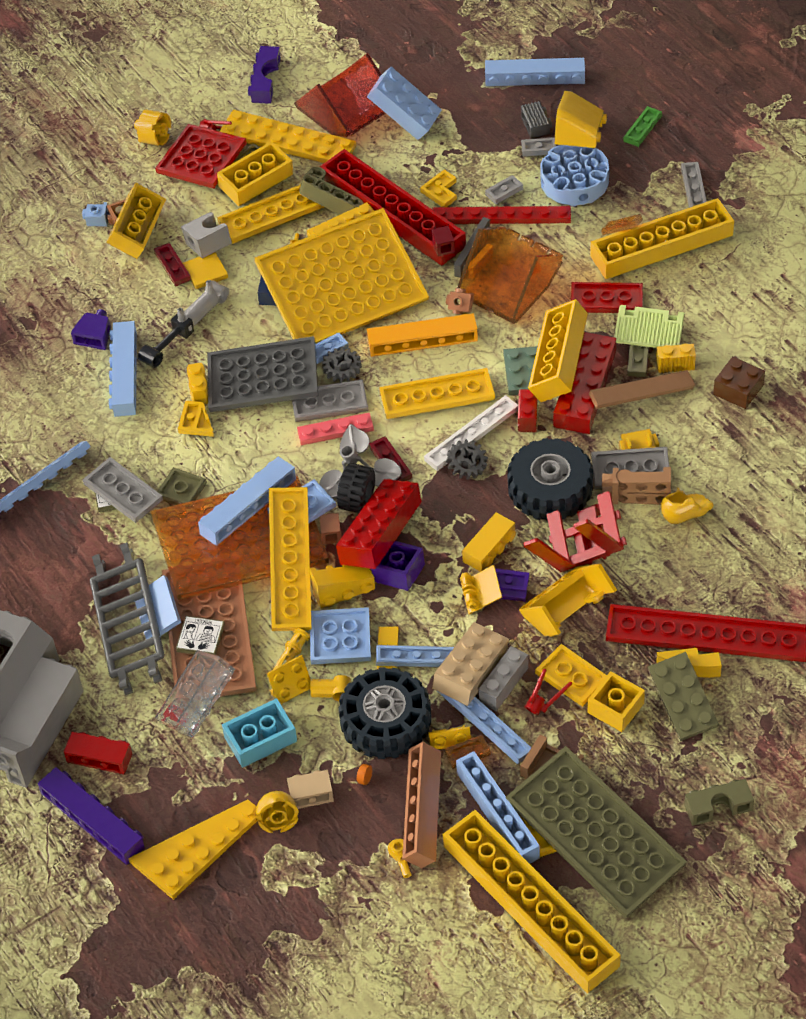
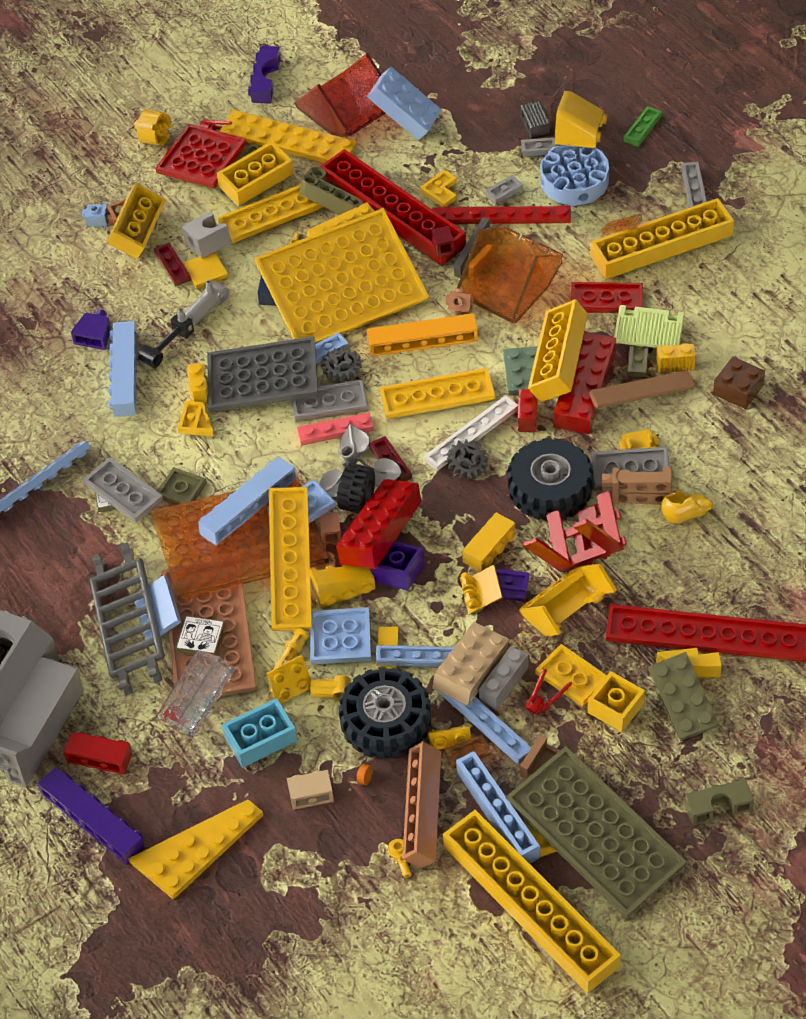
yellow cylinder [256,791,299,833] -> none
light blue brick [485,58,585,86] -> none

